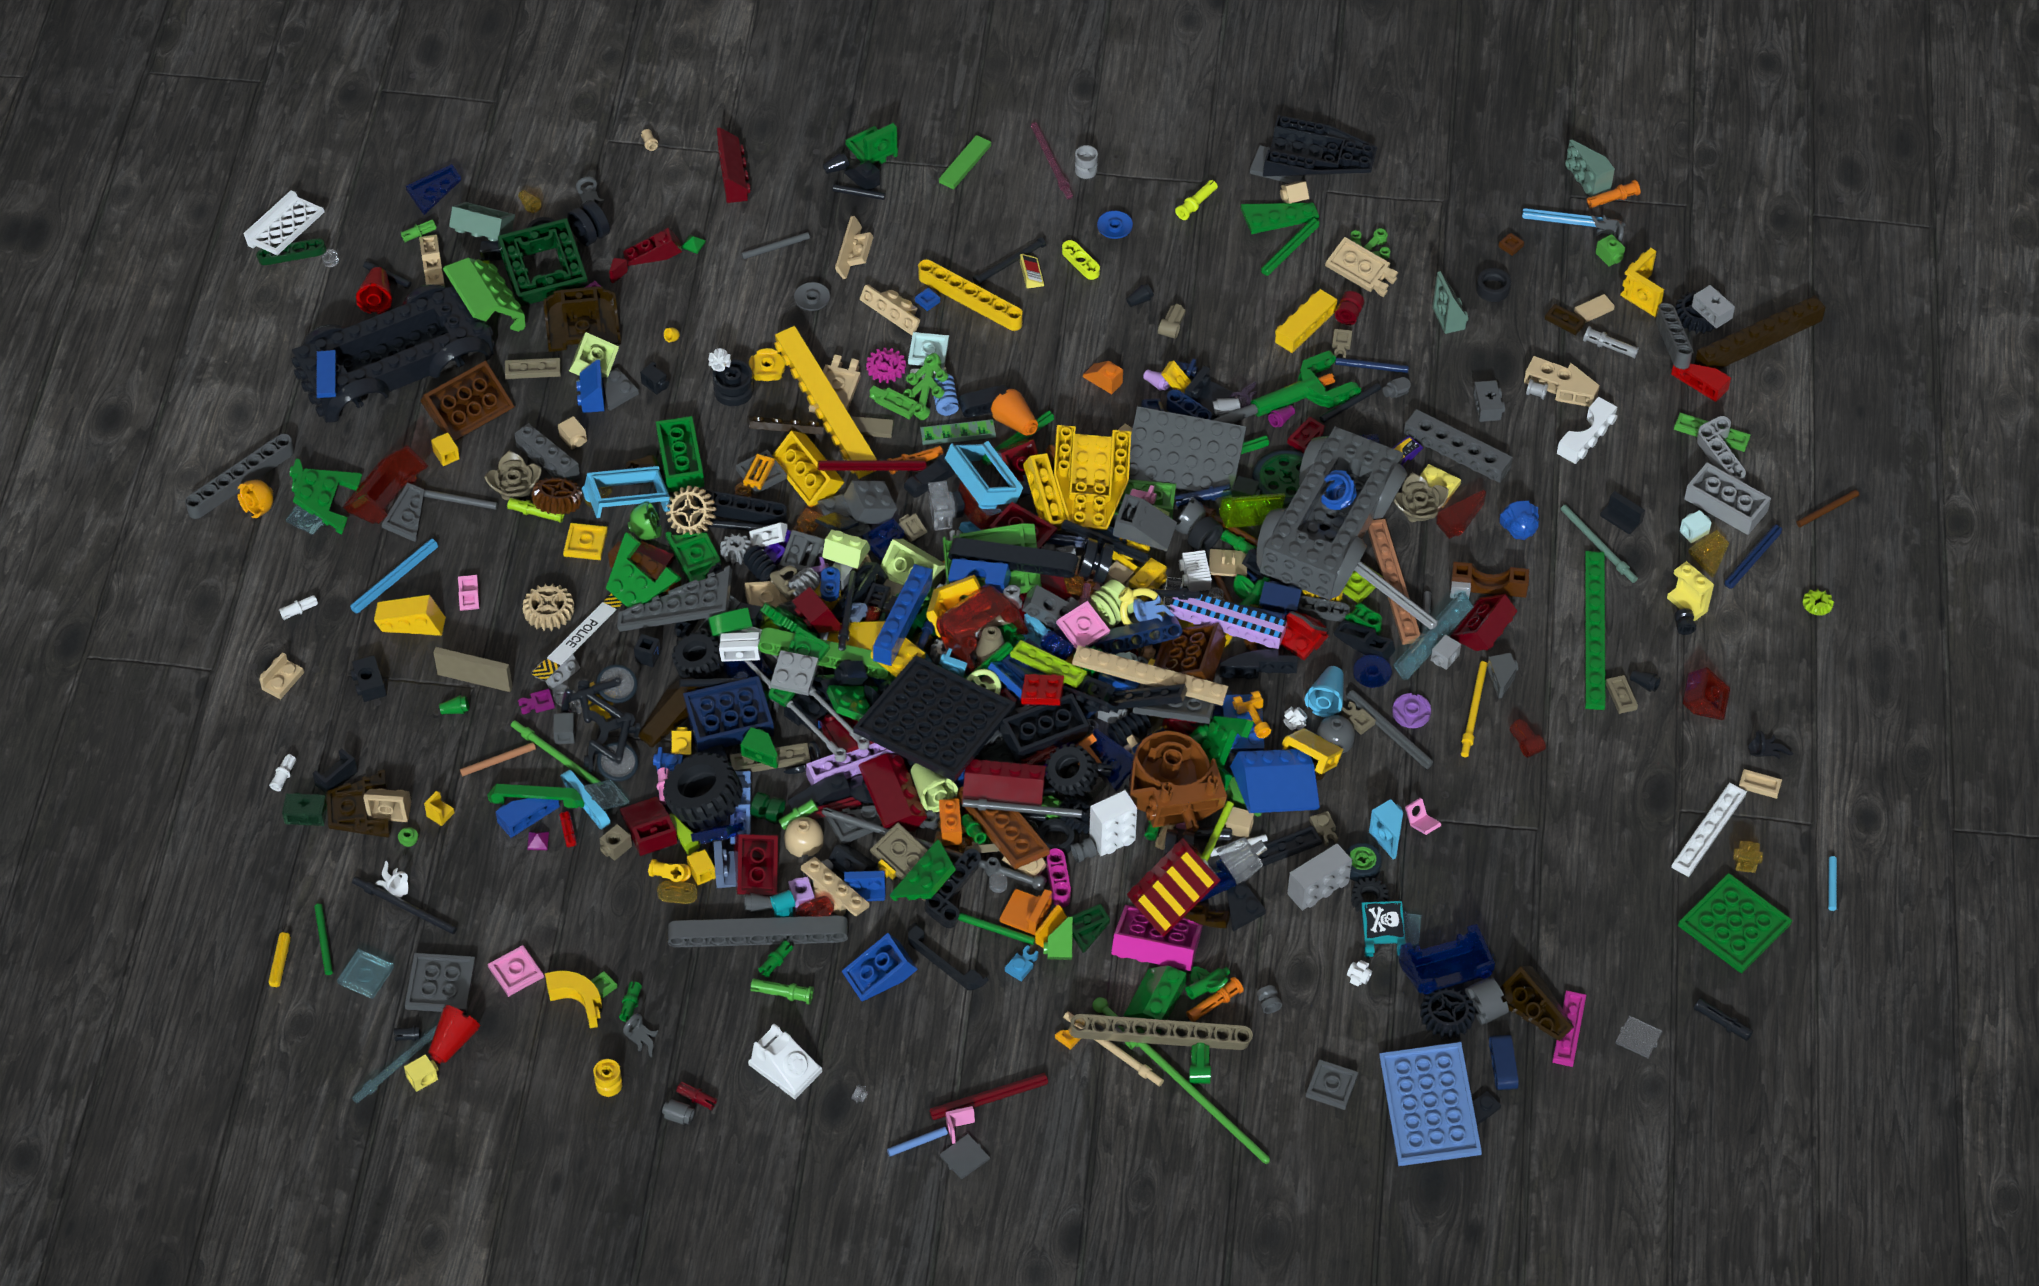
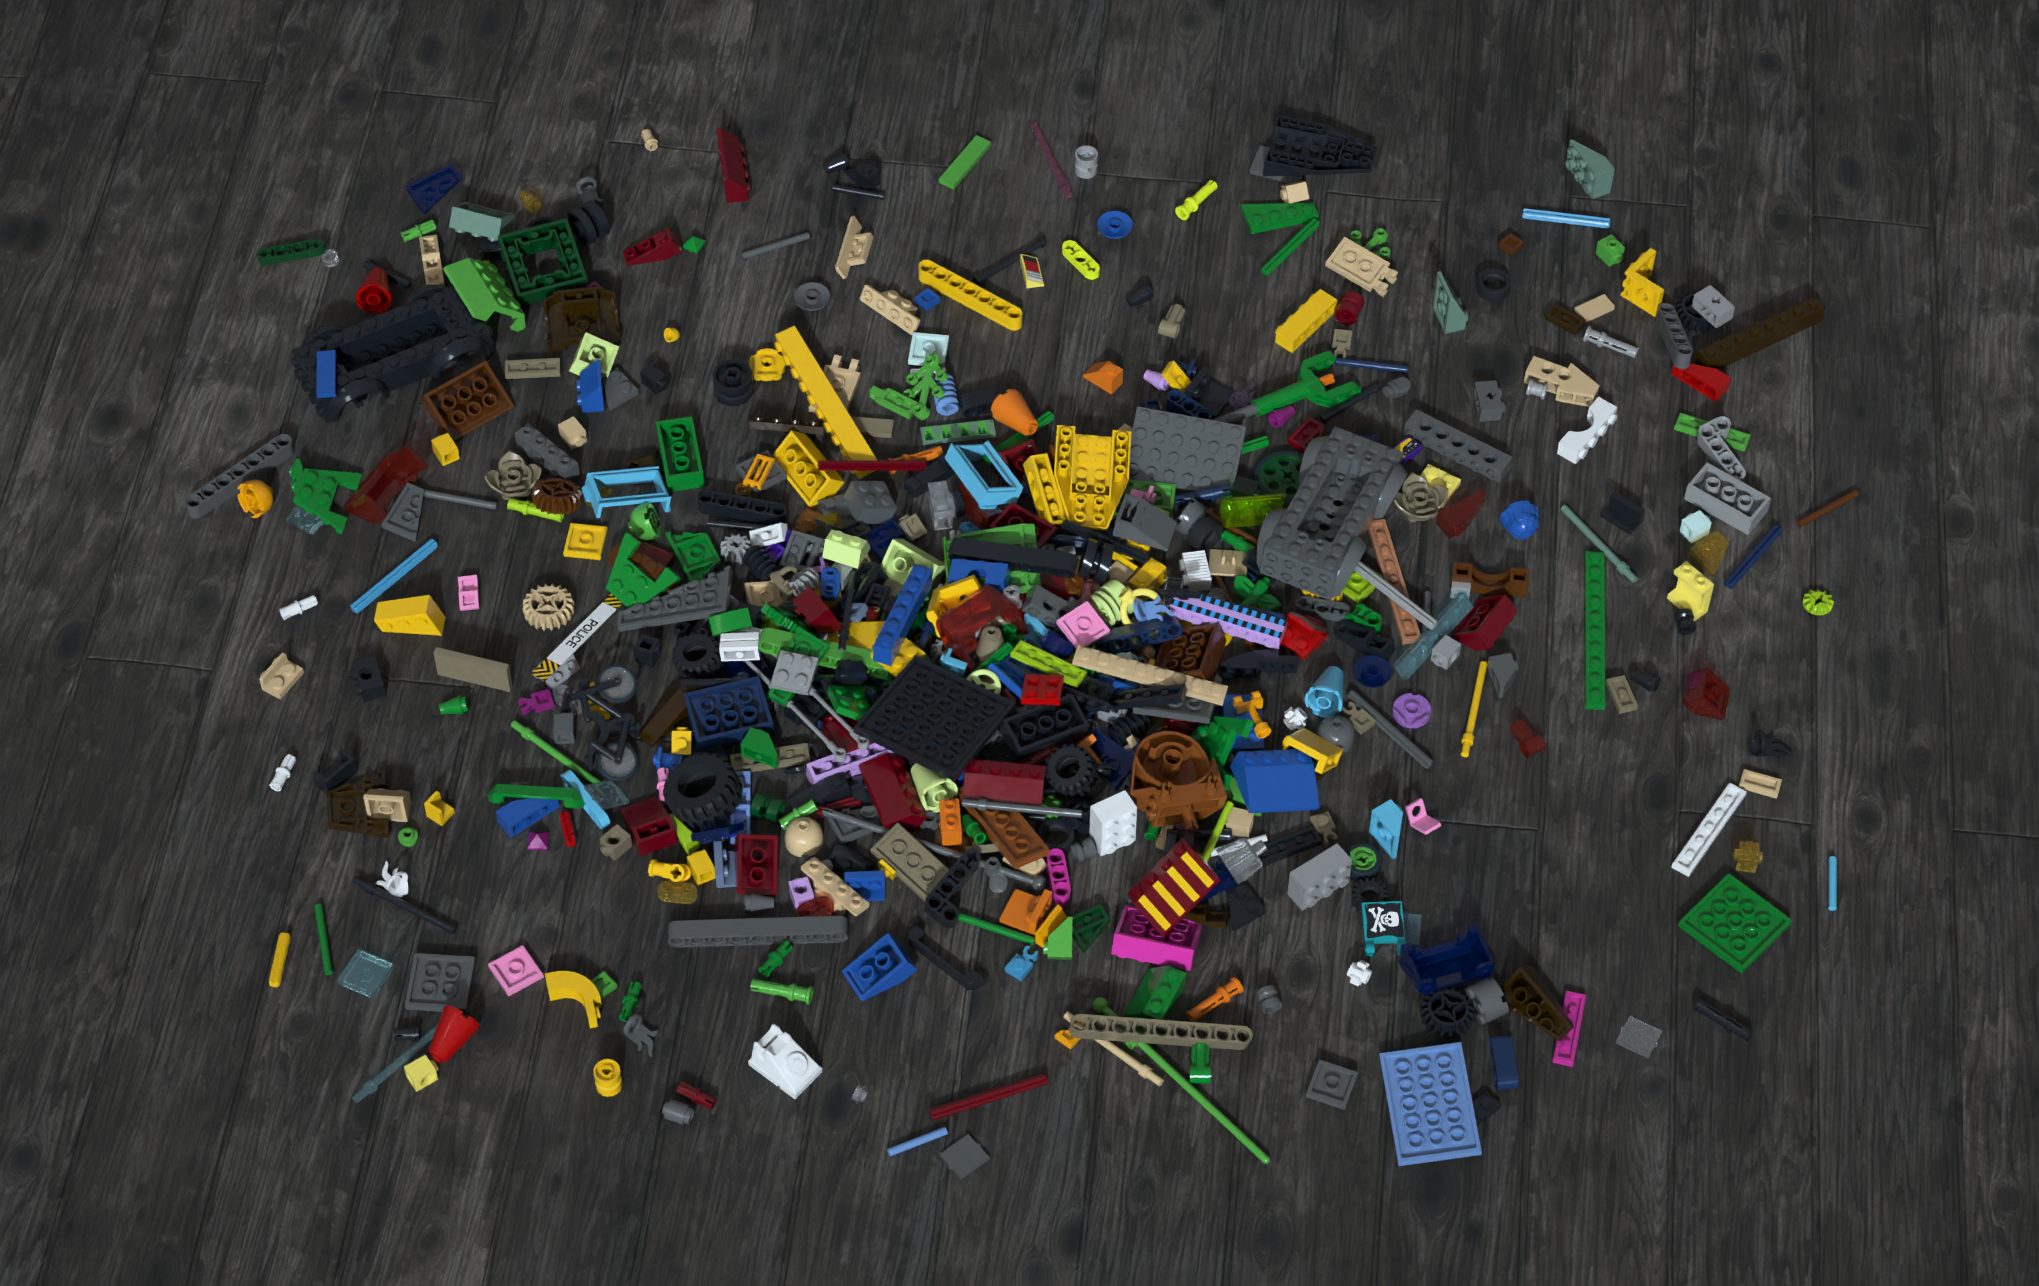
white fence [244,190,324,255] -> none
clear green brick [282,793,327,826] -> none
nougat bar [459,742,536,777] -> none
dark red slope [609,258,628,283] -> none
tan gear [666,486,717,535] -> none
white gear [708,348,731,371] -> none
teal piece [770,890,796,918] -> none
green bracket [845,123,898,165] -> none
dark pink gear [866,348,906,383] -> none
green wing [889,839,956,901] -> none
bright pink bracket [946,1106,975,1144] -> none
green plant [1185,966,1230,999] -> none
light grey cone [1213,398,1240,416] -> none
dark blue brick [1259,581,1302,615] -> none
blue helmet [1321,470,1357,510] -> none
orange pin [1587,180,1641,209] -> none
dark grey piece [1591,215,1626,243] -> none

